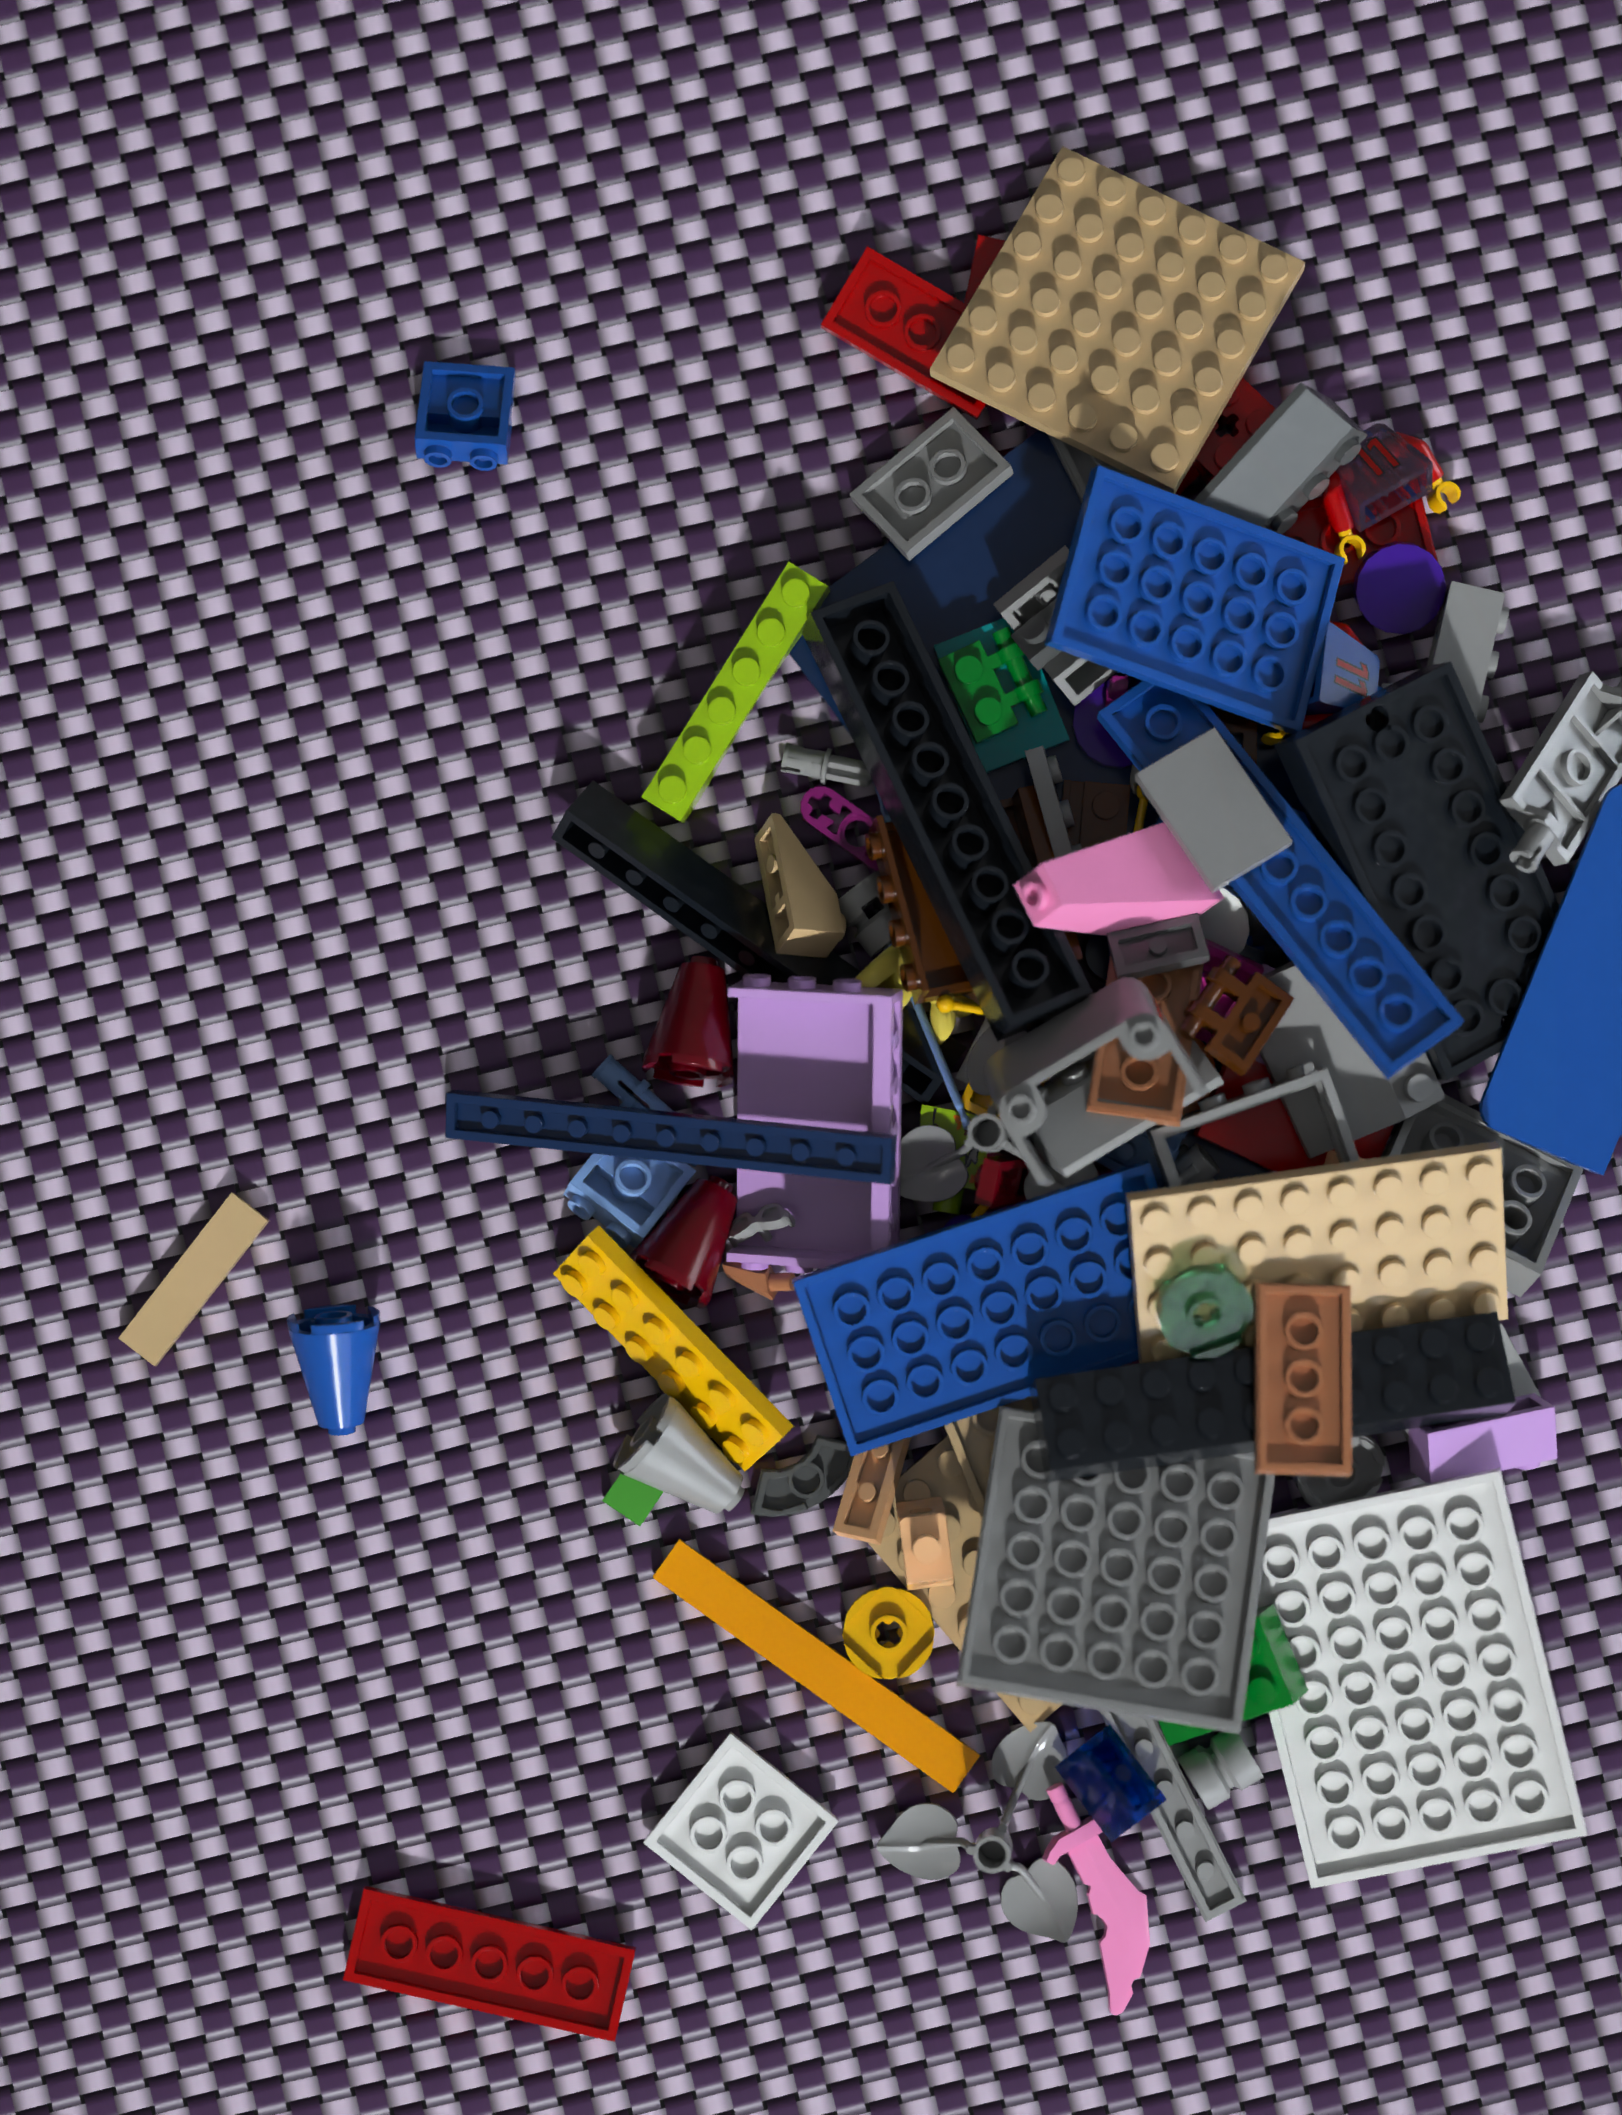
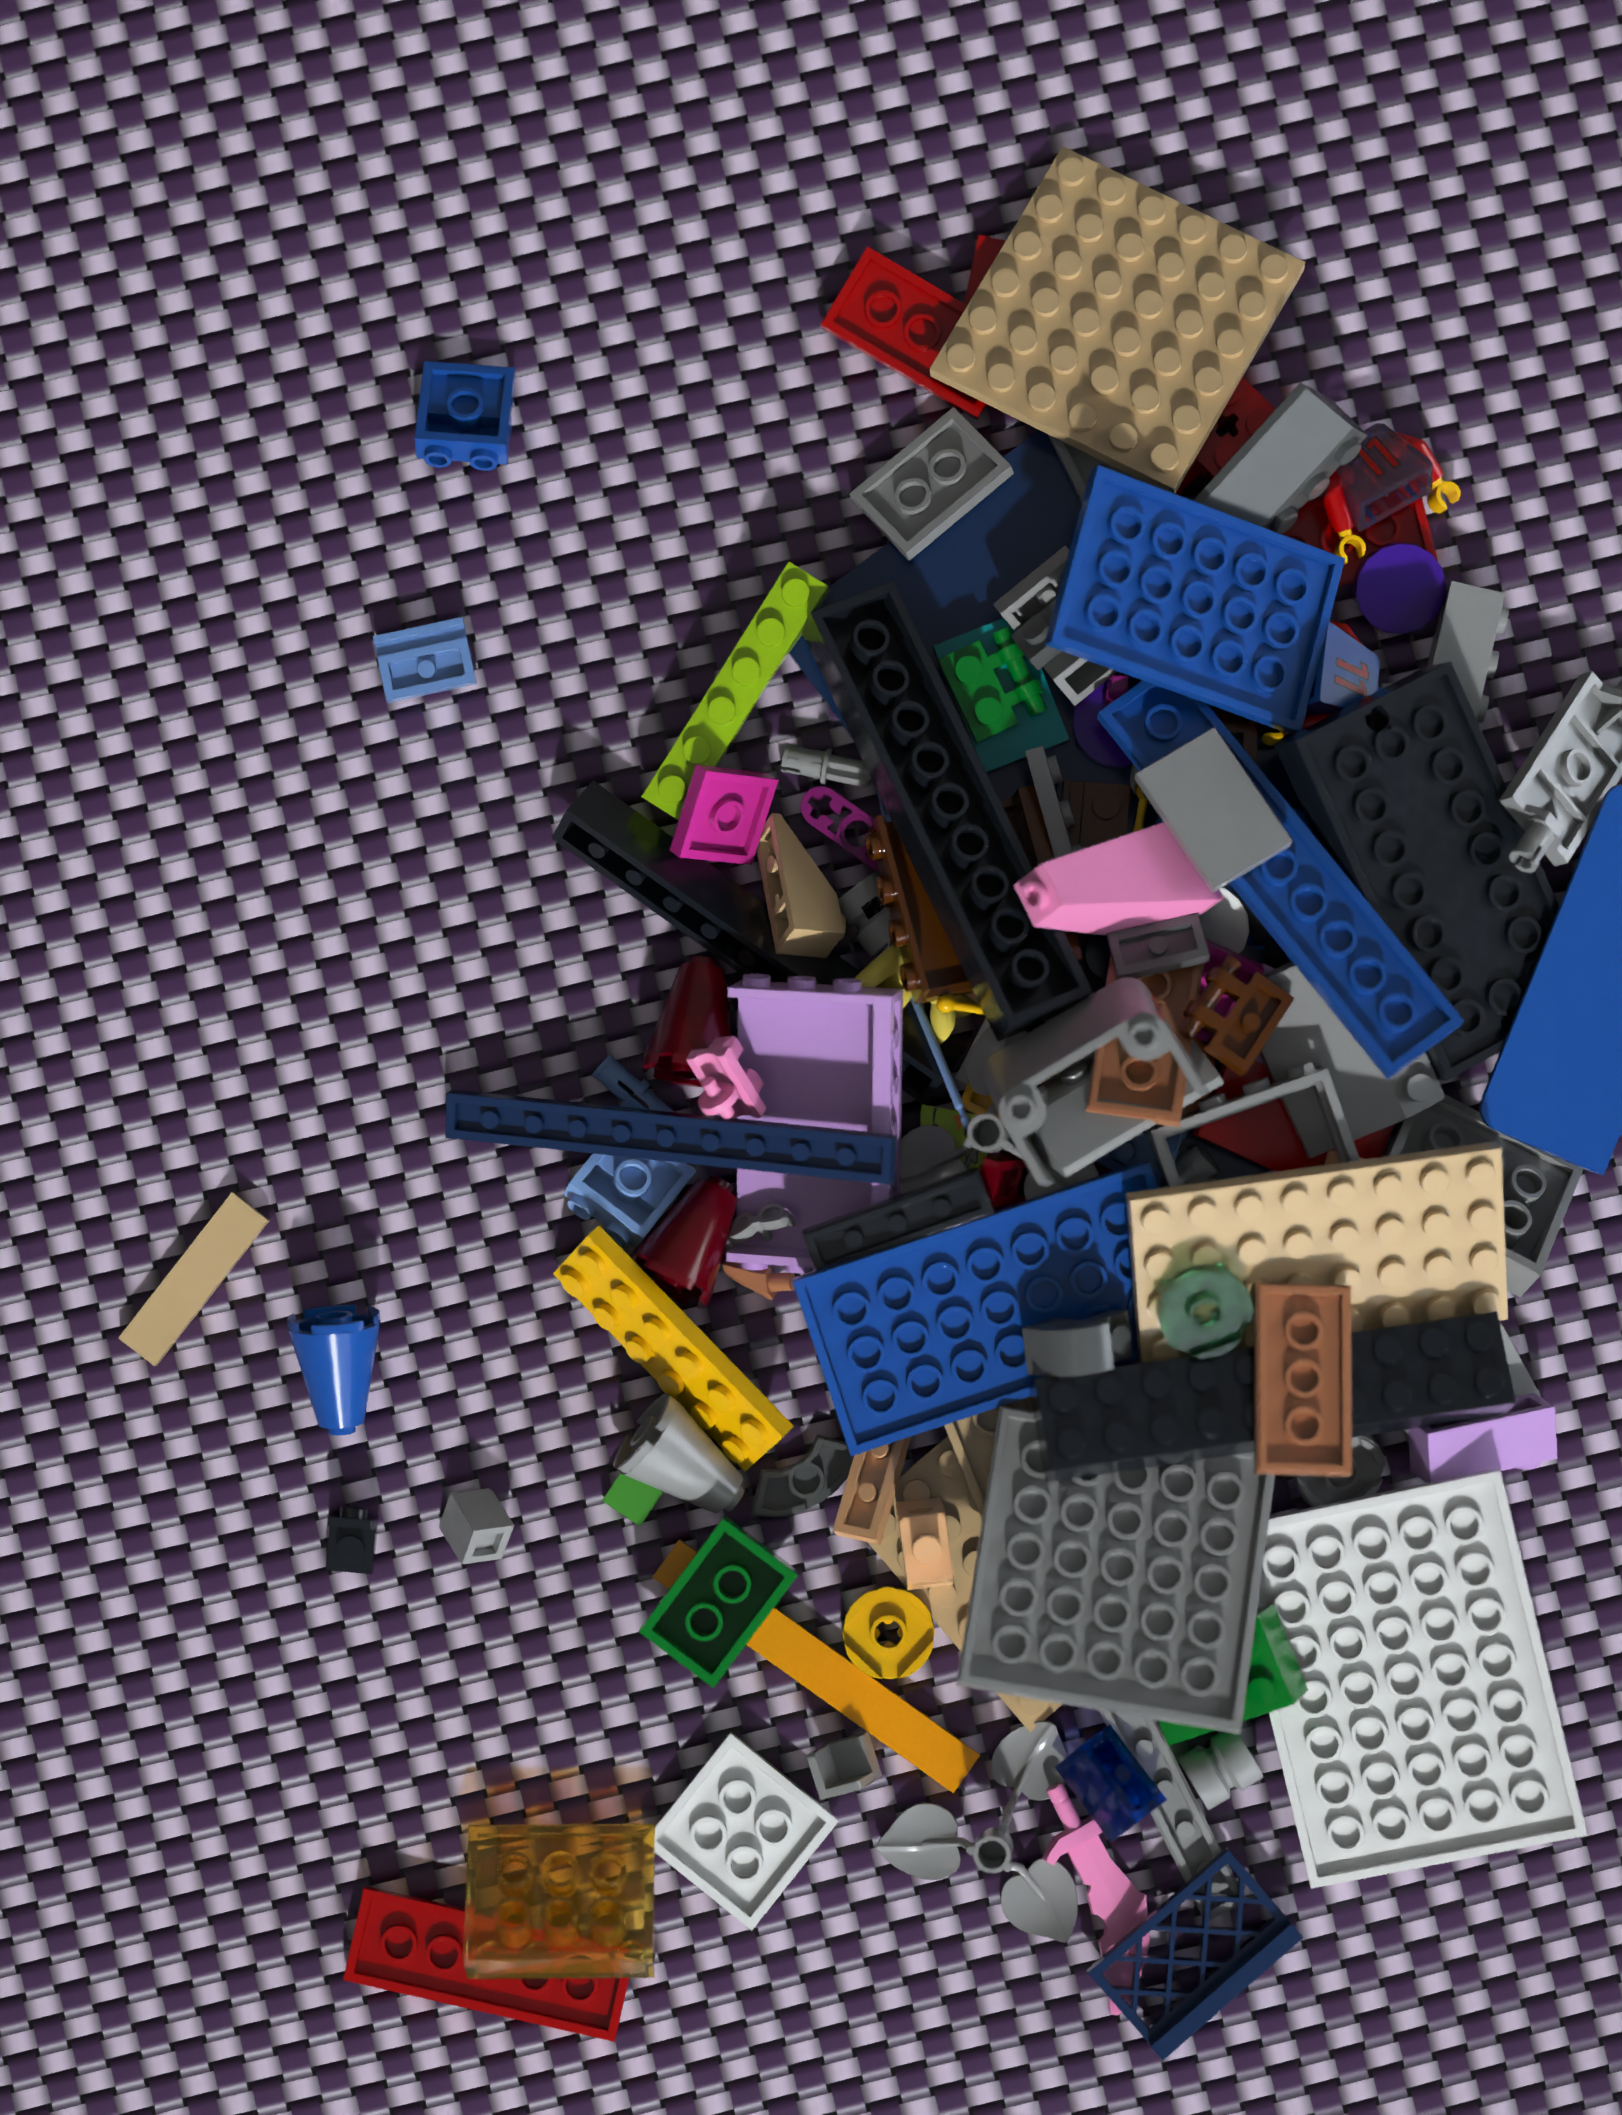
none -> black bracket [326,1506,379,1574]
none -> medium blue plate [372,617,477,703]
none -> light grey panel [439,1488,514,1565]
none -> clear yellow slope [463,1824,655,1979]
none -> green brick [638,1515,798,1688]
none -> dark pink plate [669,764,778,865]
none -> bright pink hips [686,1036,766,1120]
none -> black tile [802,1167,995,1270]
none -> light grey panel [807,1732,882,1800]
none -> dark grey brick [1022,1309,1133,1377]
none -> dark blue fence [1087,1848,1304,2061]

